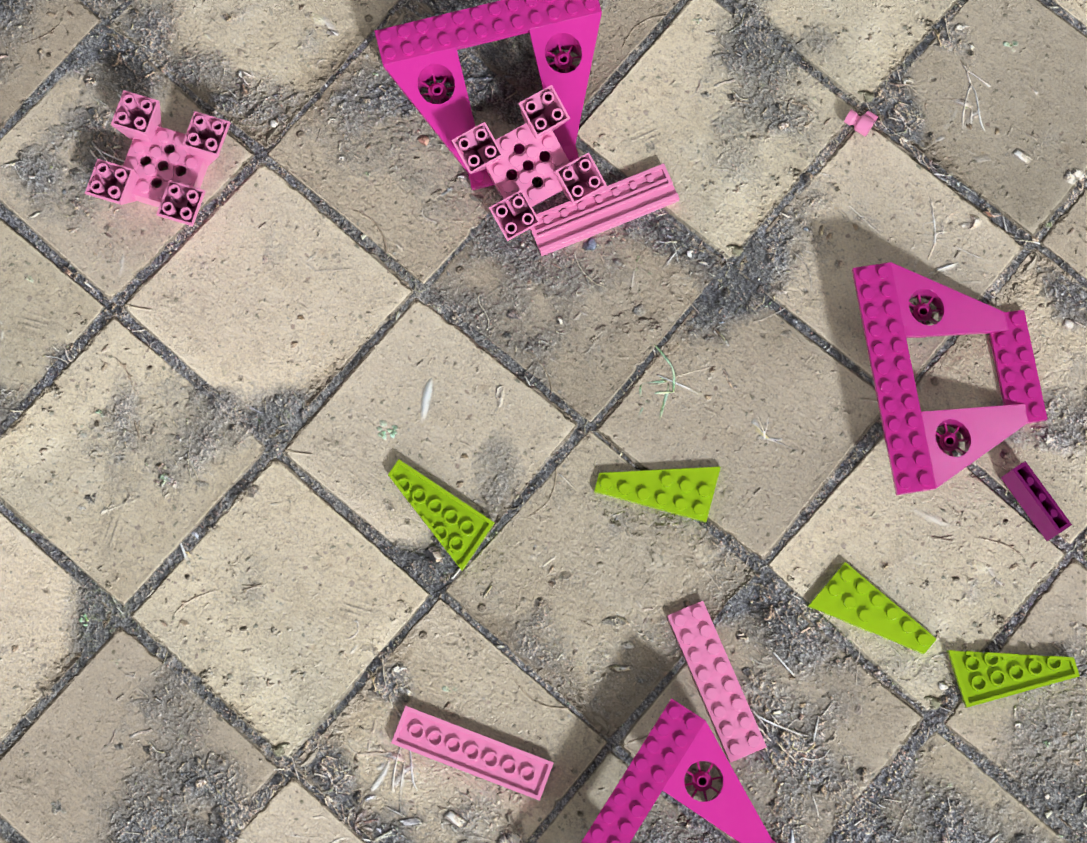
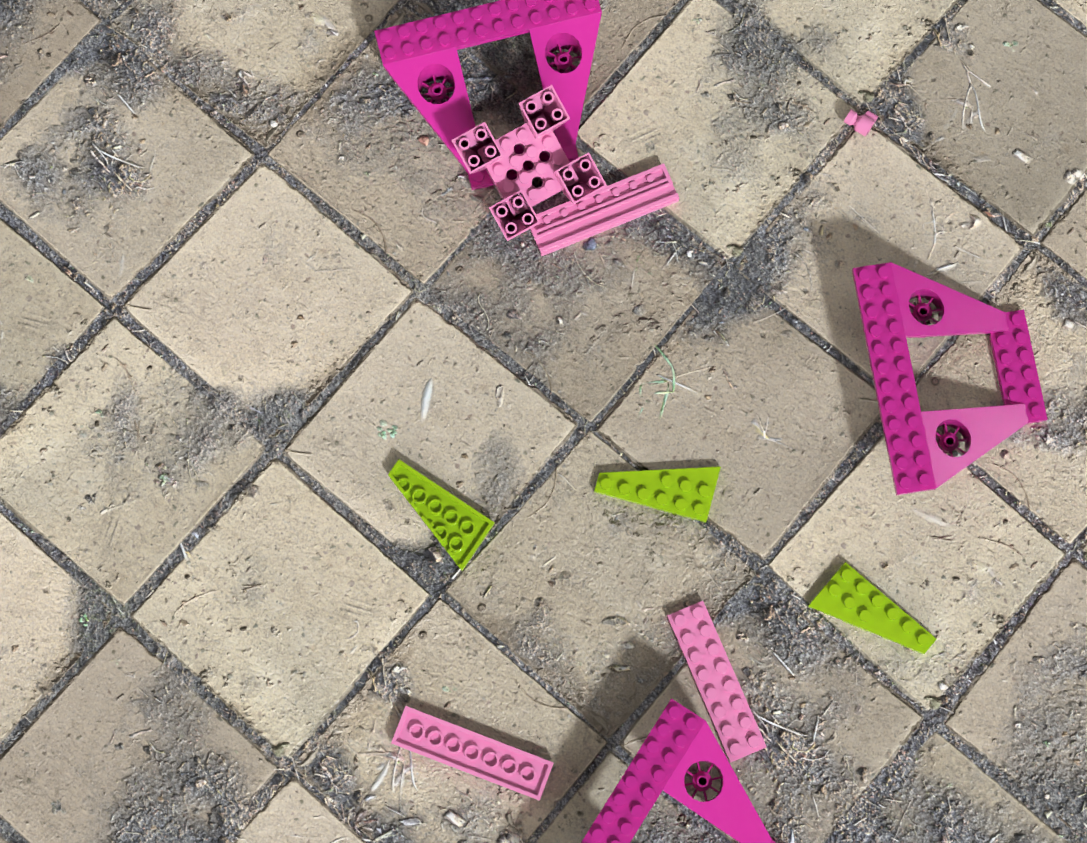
bright pink slope [85,90,231,226] -> none
lime wing [947,650,1080,708] -> none
magenta brick [1001,461,1072,541] -> none

